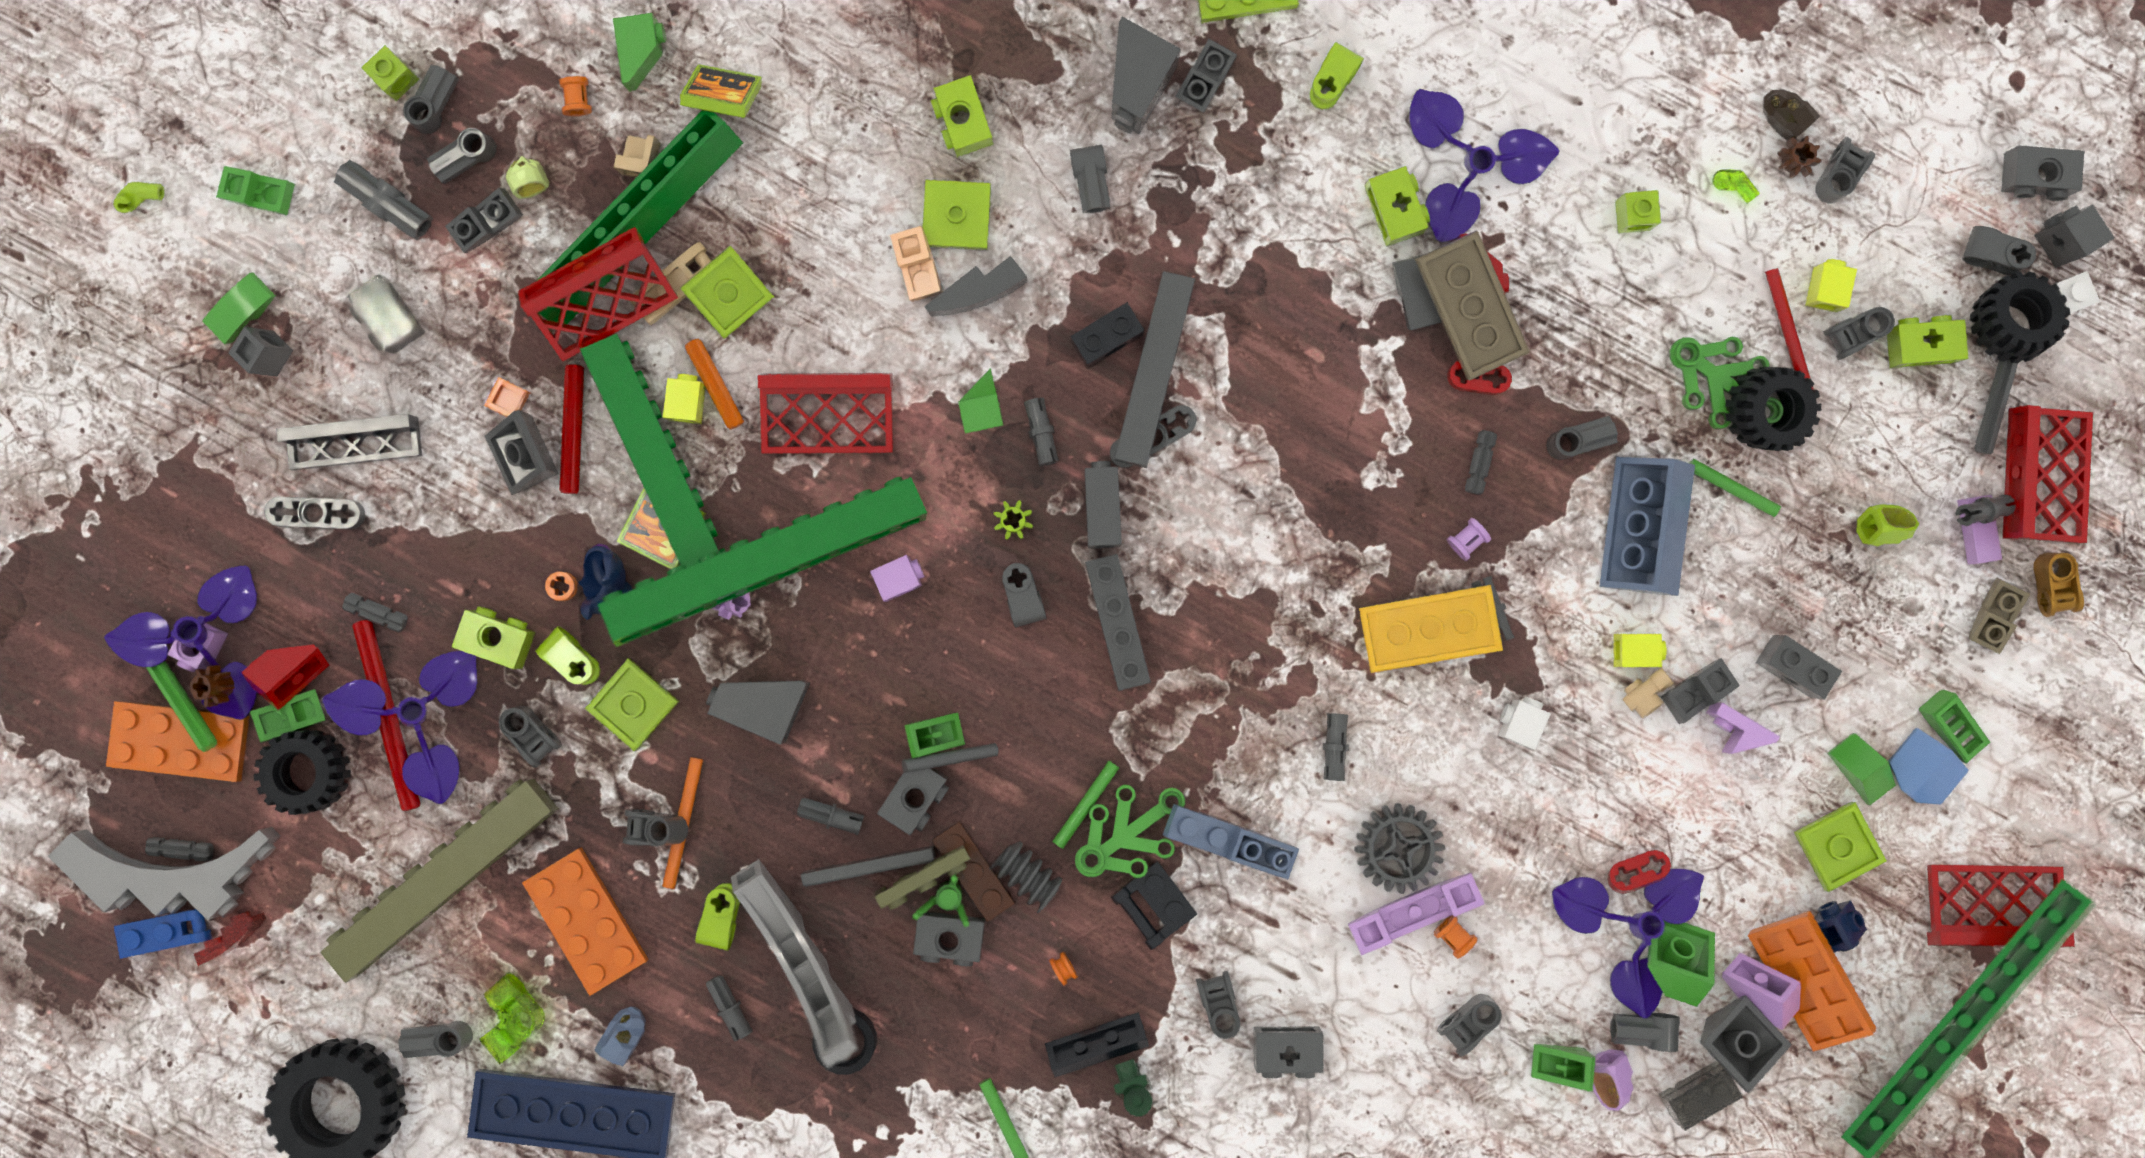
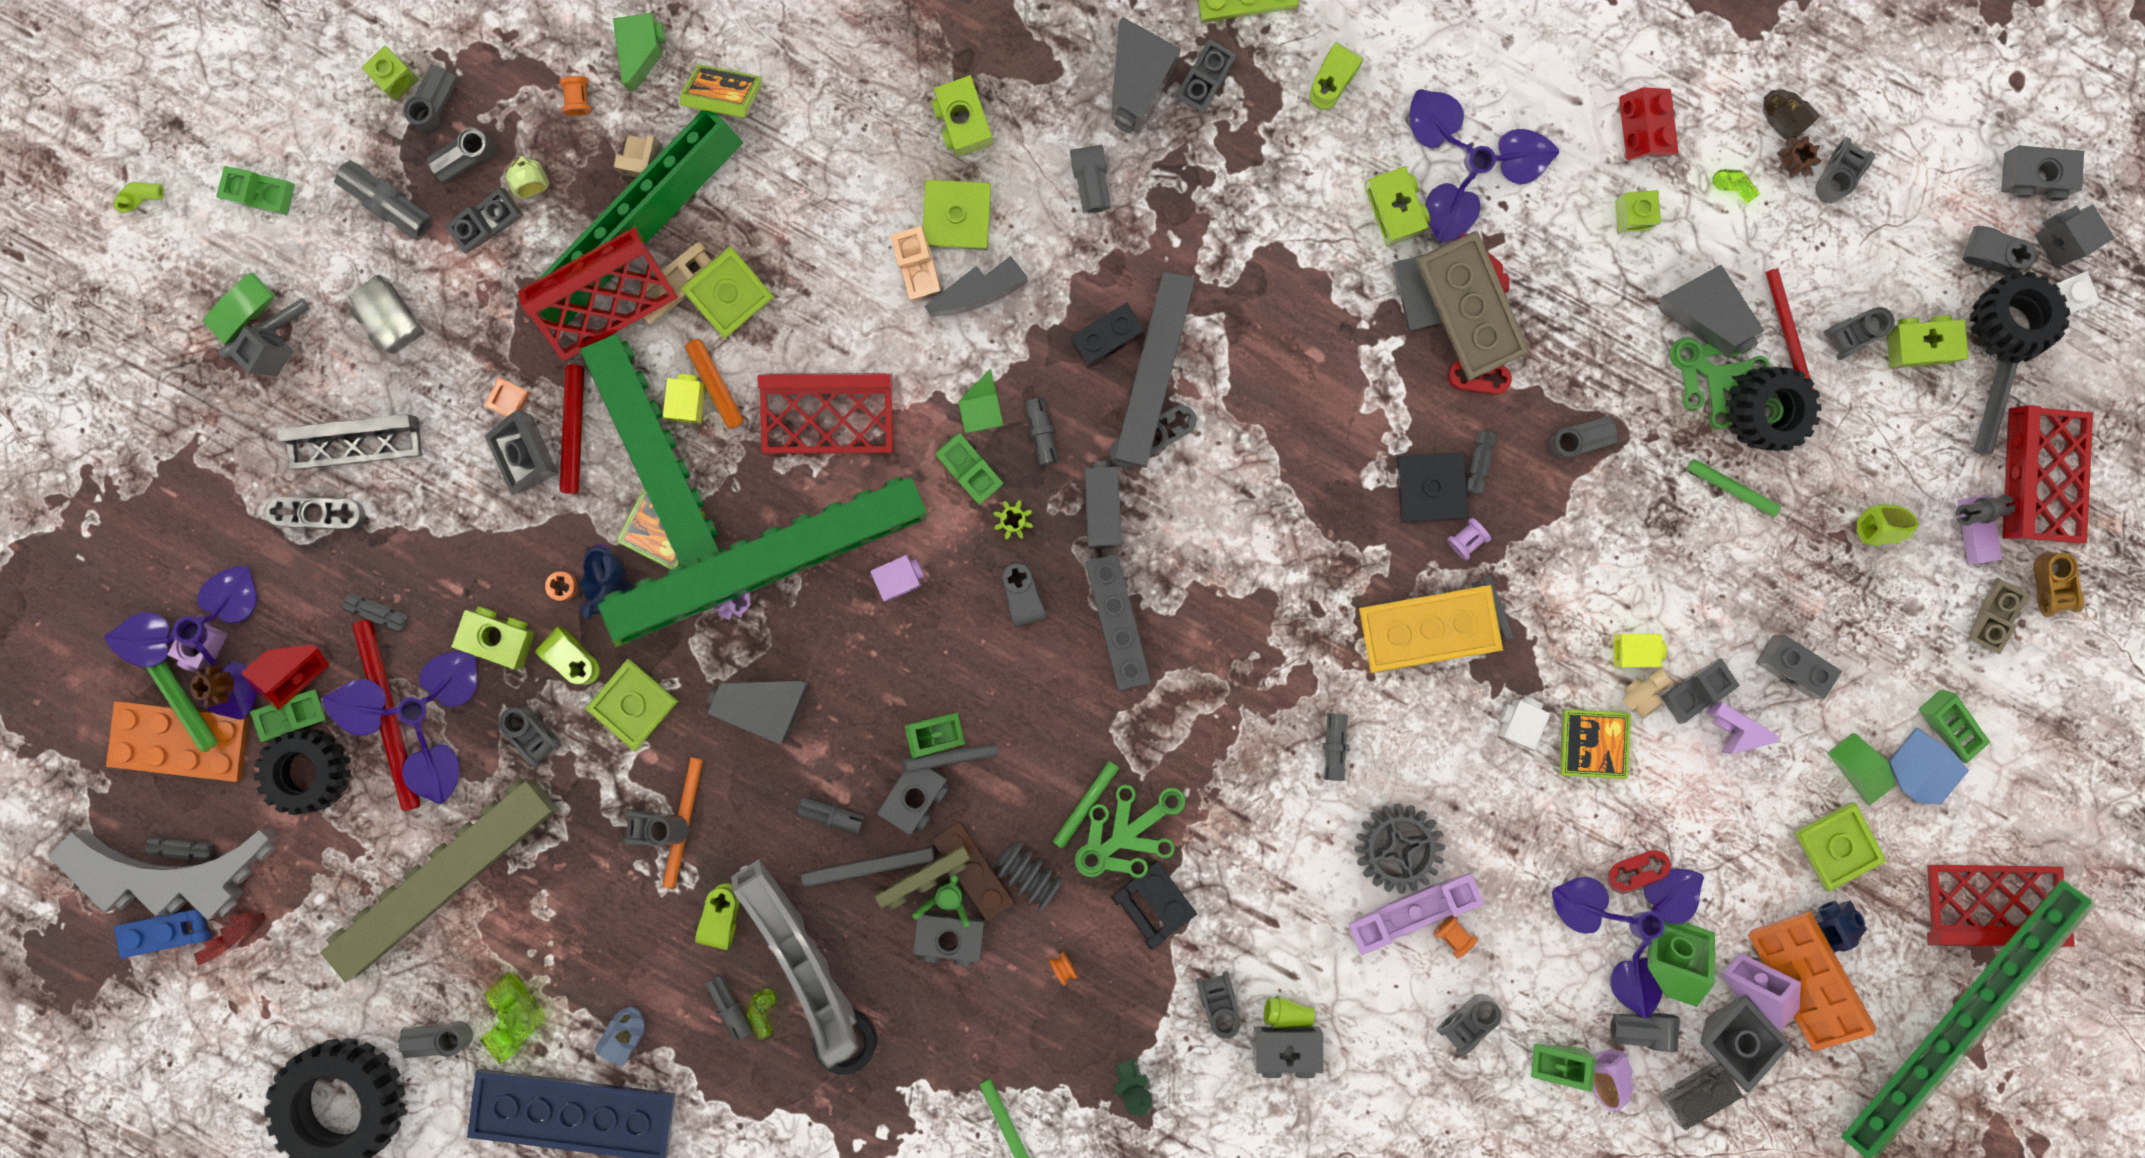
orange plate [522,847,649,996] -> none
black plate [1045,1012,1149,1077] -> none
sand blue slope [1163,804,1299,880] -> none
sand blue slope [1599,457,1695,596] -> none
neon yellow brick [1805,259,1857,313] -> none
none -> dark grey bar [218,298,310,361]
none -> clear neon green arm [747,989,776,1040]
none -> bright green slope [934,432,1004,505]
none -> lime cone [1263,995,1315,1029]
none -> black plate [1397,453,1468,522]
none -> tile [1559,709,1631,779]
none -> red bracket [1619,87,1679,160]
none -> dark grey slope [1658,265,1764,356]

